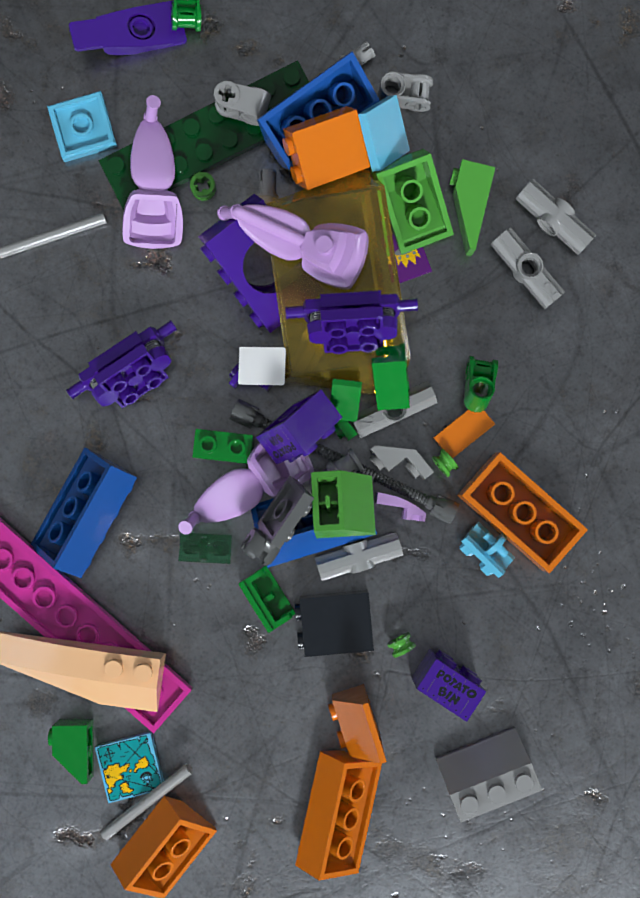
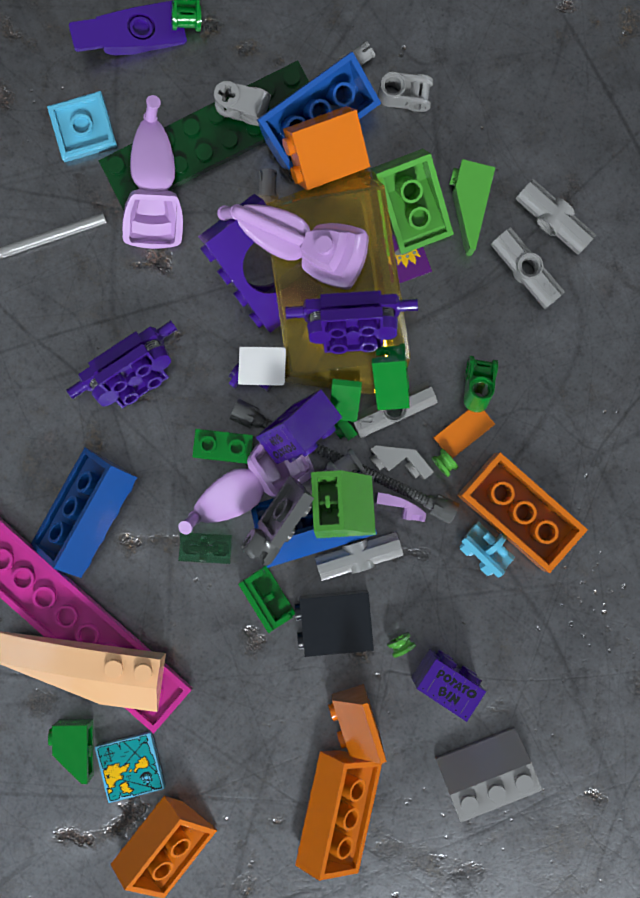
light grey bar [100,763,193,840] -> none
bright green bush [190,172,216,201] -> none
medium azure tile [358,95,410,172] -> none

